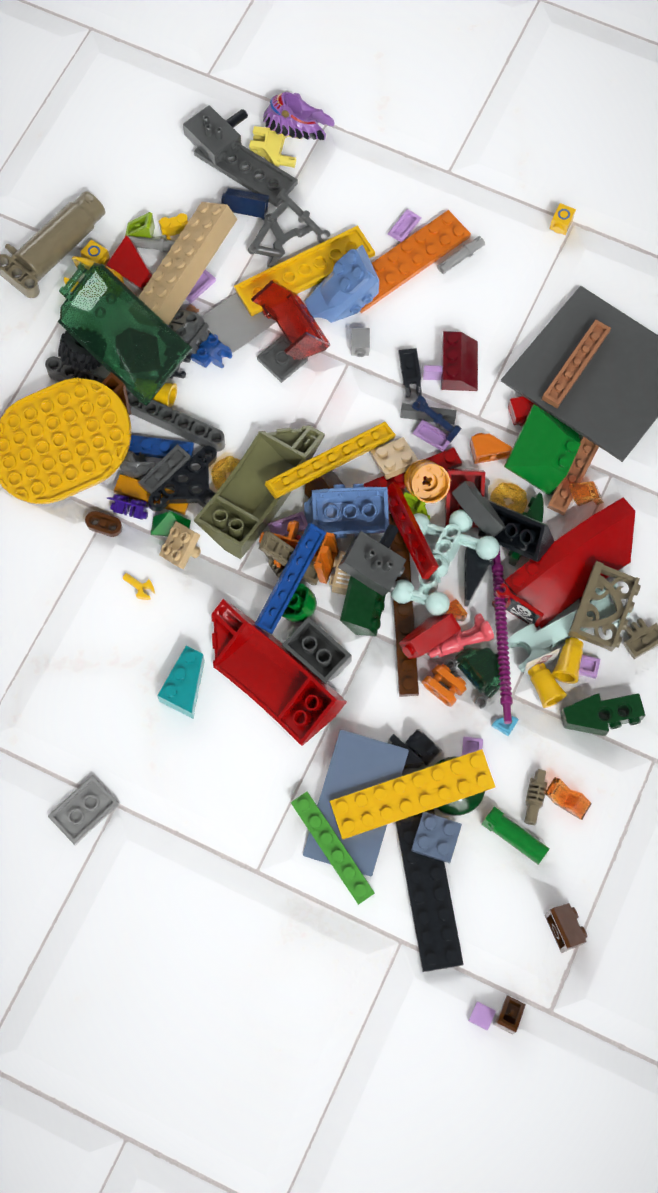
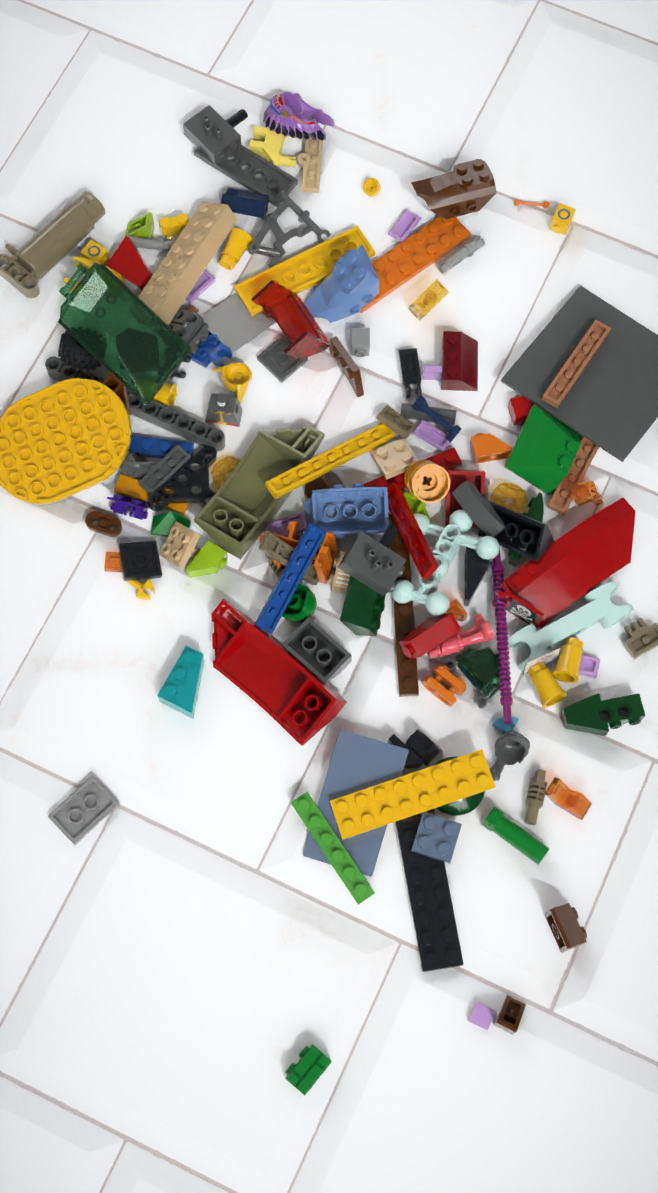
lavender tile [461,737,483,756] -> none
dark tan fence [568,561,641,652] -> none
none -> clear orange tile [104,552,122,573]
none -> black plate [118,541,162,581]
none -> lime slope [186,540,228,578]
none -> dark grey torso [205,393,243,427]
none -> yellow piece [212,363,252,403]
none -> yellow plant [218,228,253,271]
none -> green brick [285,1044,332,1096]
none -> tan hinge [297,138,323,193]
none -> reddish brown wing [329,336,364,397]
none -> yellow tile [363,178,381,197]
none -> dark tan plate [376,405,417,439]
none -> clear yellow brick [407,279,449,321]
none -> reddish brown slope [411,159,497,219]
none -> dark grey piece [489,731,530,781]
none -> orange hinge [513,199,550,209]

